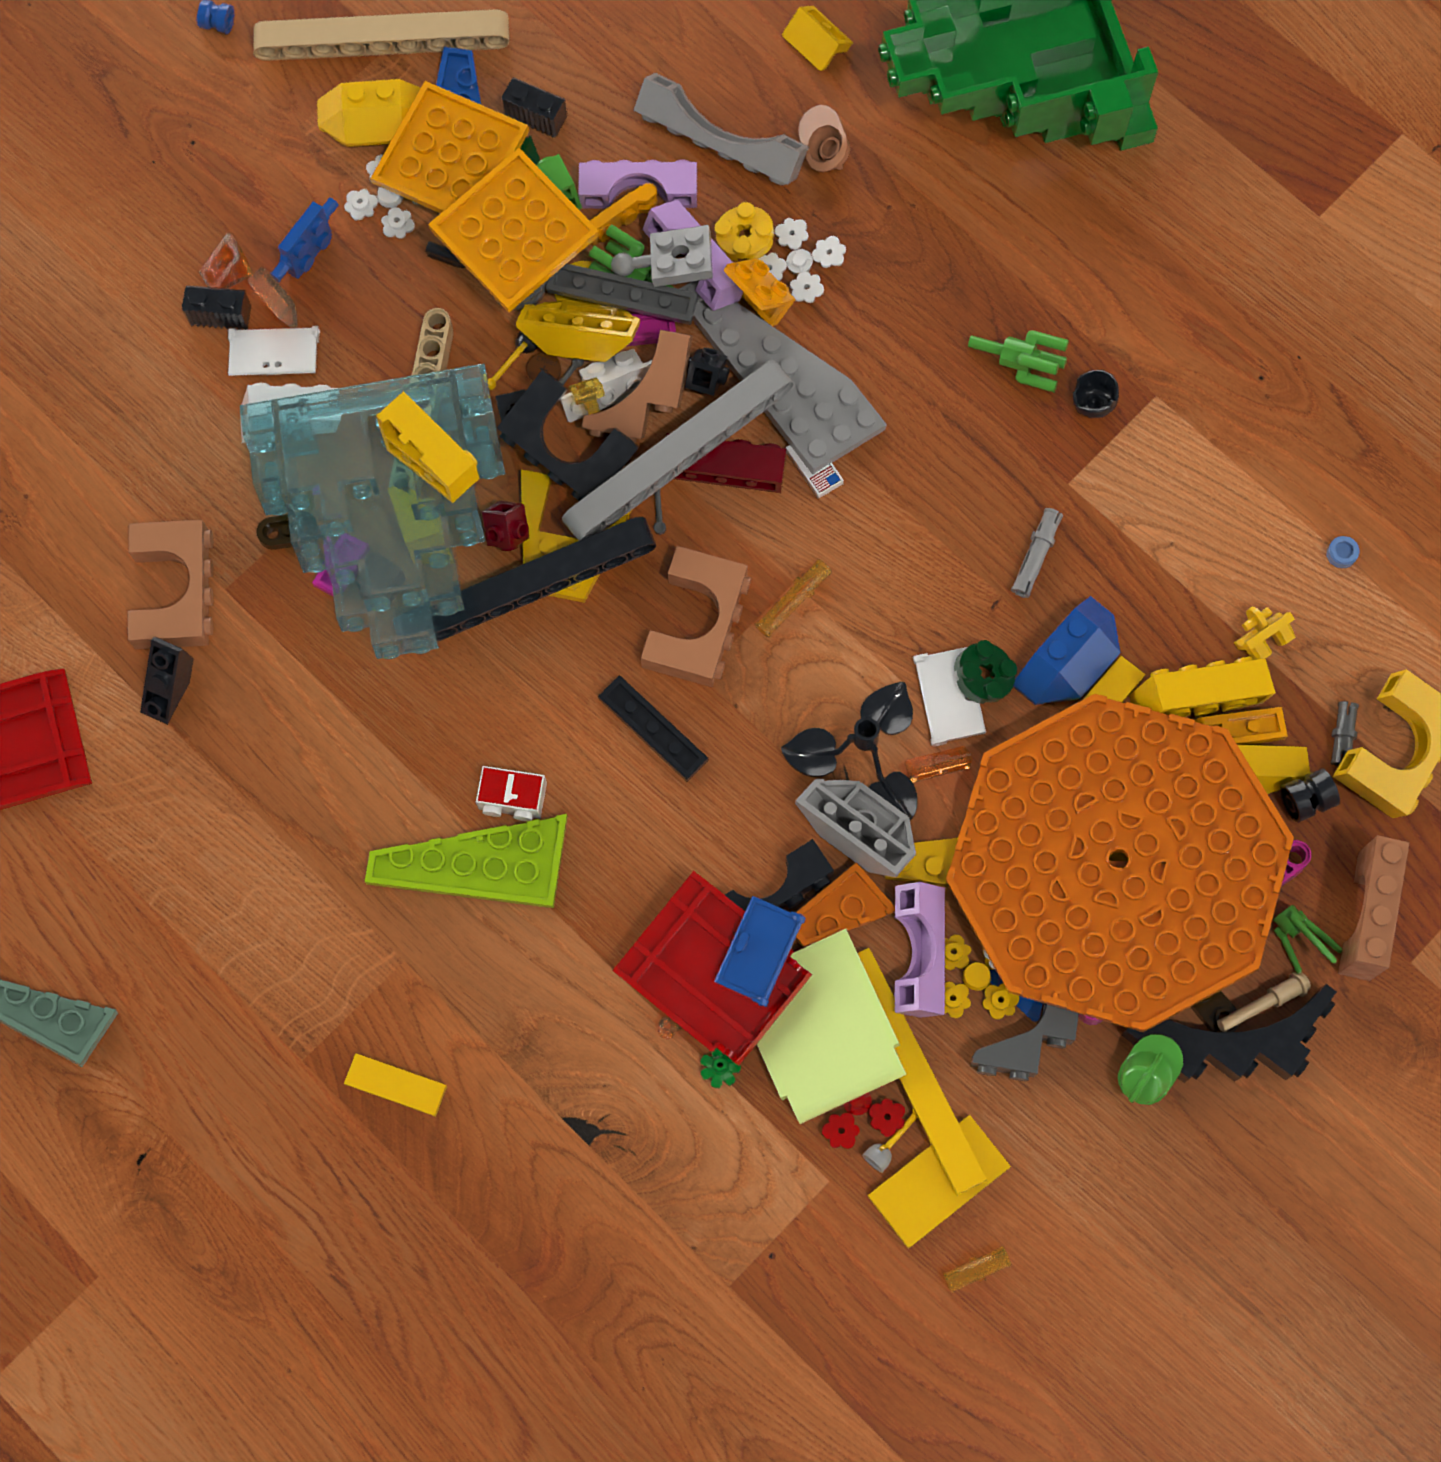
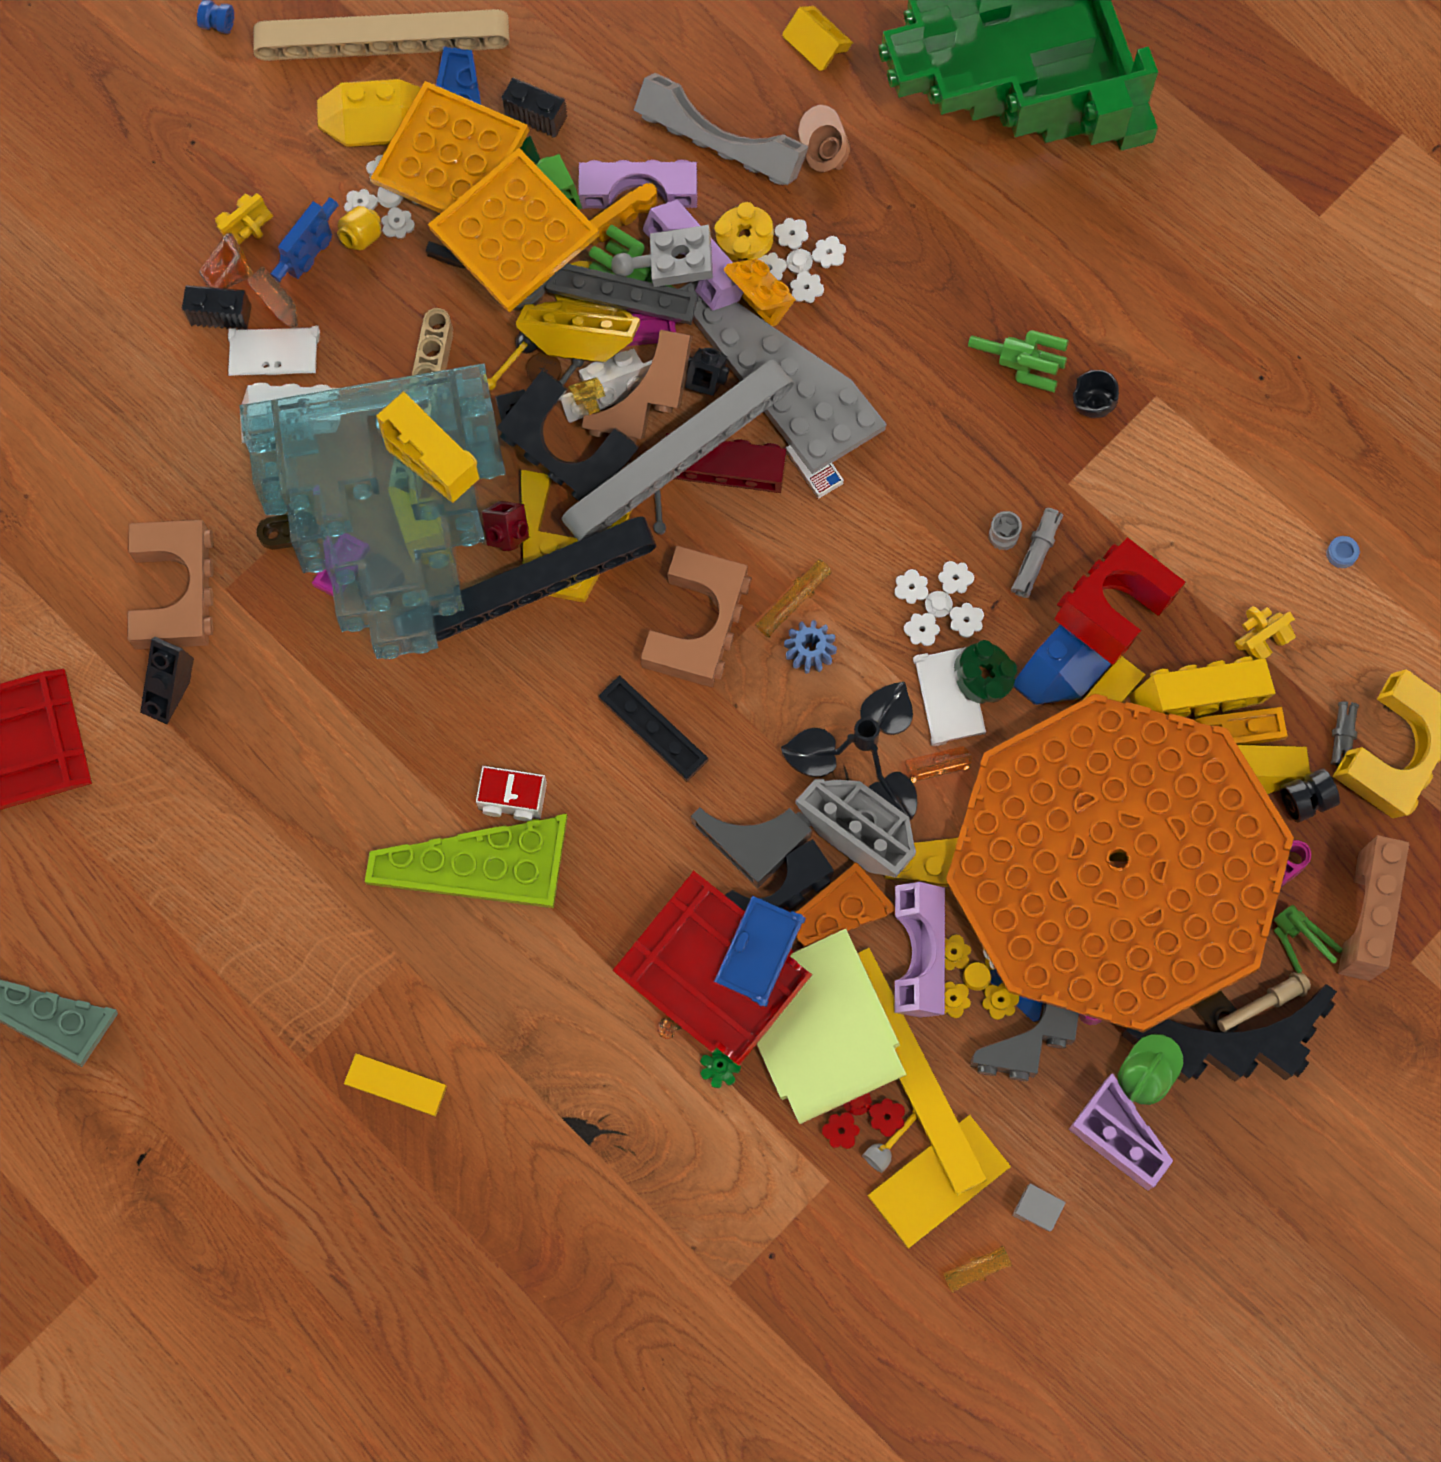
none -> yellow hips [215,193,273,249]
none -> yellow head [337,206,382,251]
none -> dark grey arch [691,808,812,889]
none -> medium blue gear [784,620,837,673]
none -> white plant [894,561,984,646]
none -> light grey wheel [988,511,1022,550]
none -> light grey panel [1012,1184,1066,1231]
none -> red arch [1054,537,1186,666]
none -> lavender wedge [1068,1074,1173,1191]

